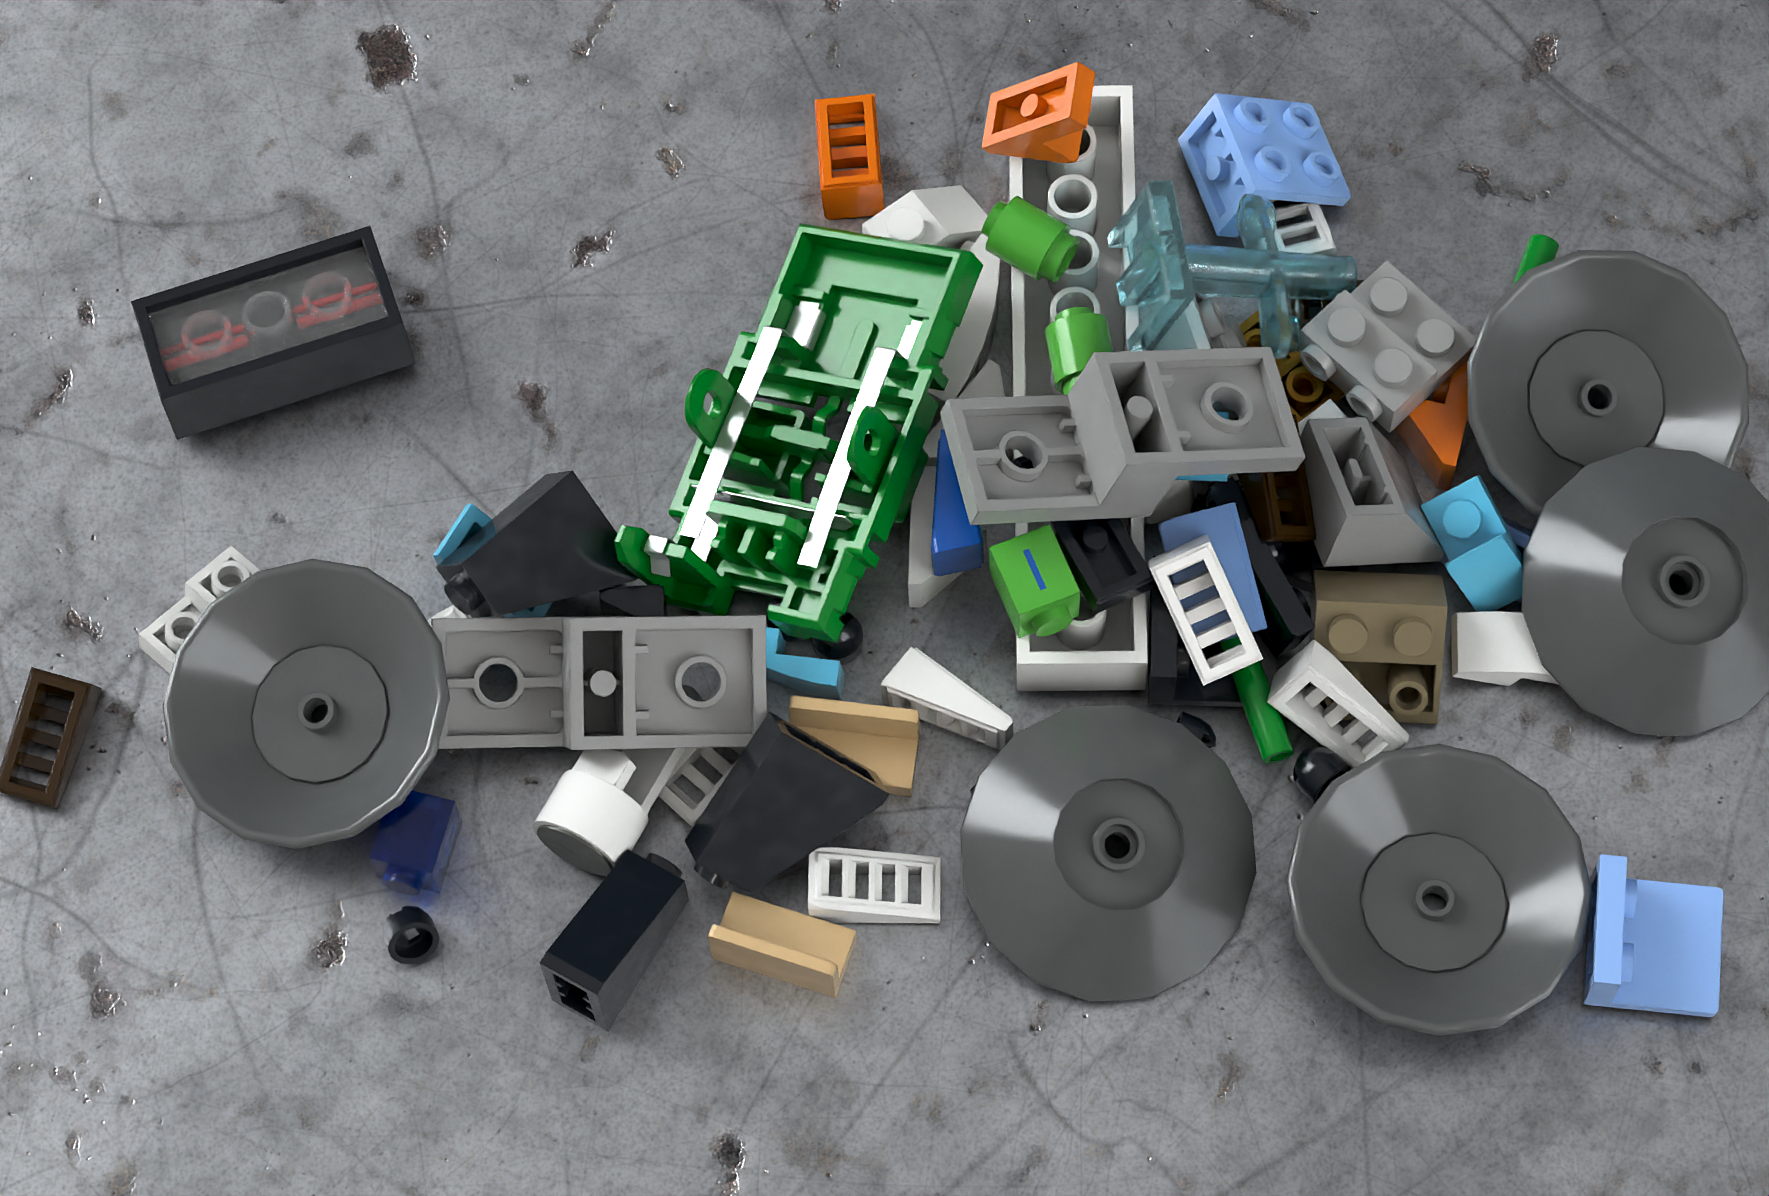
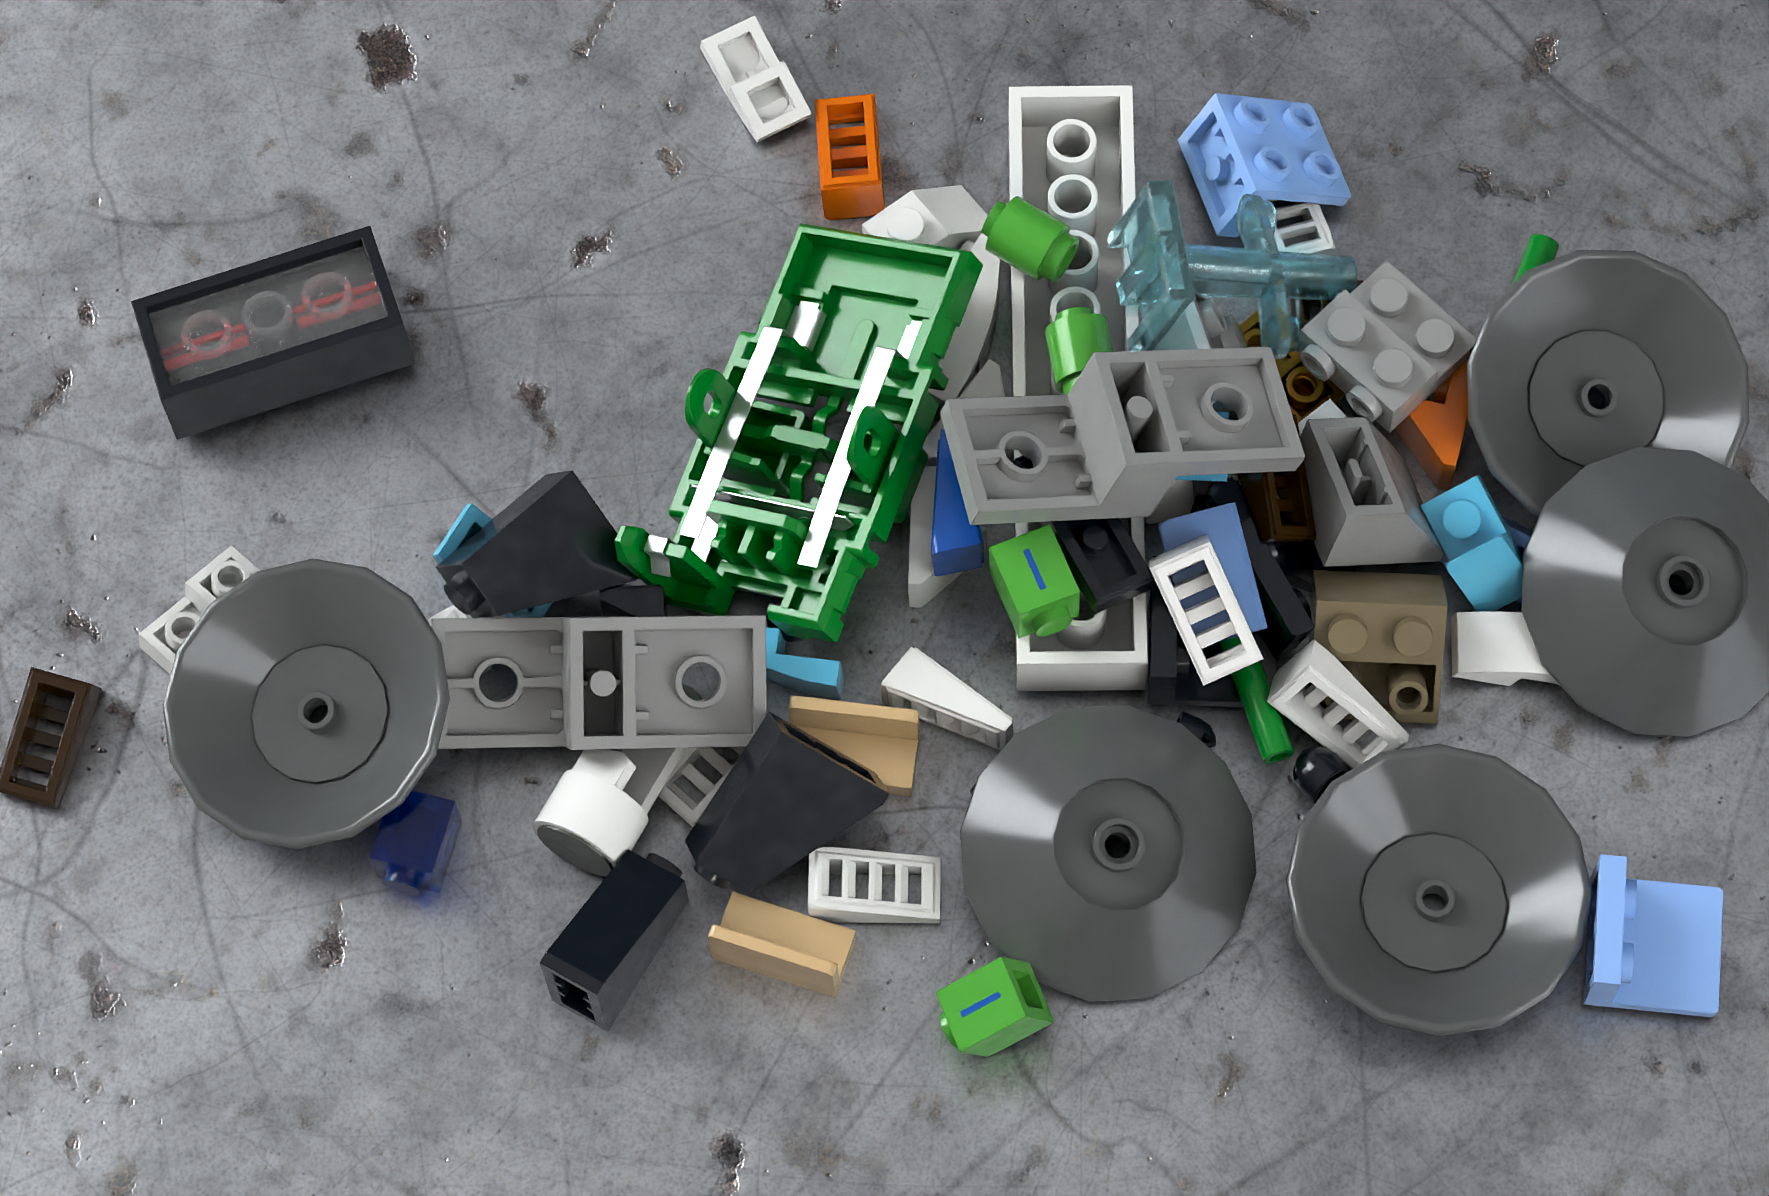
black hinge [383,906,439,964] -> none
black hinge [812,612,863,665] -> none
orange slope [982,62,1096,164] -> none
none -> white slope [700,15,812,142]
none -> bright green brick [936,956,1054,1057]

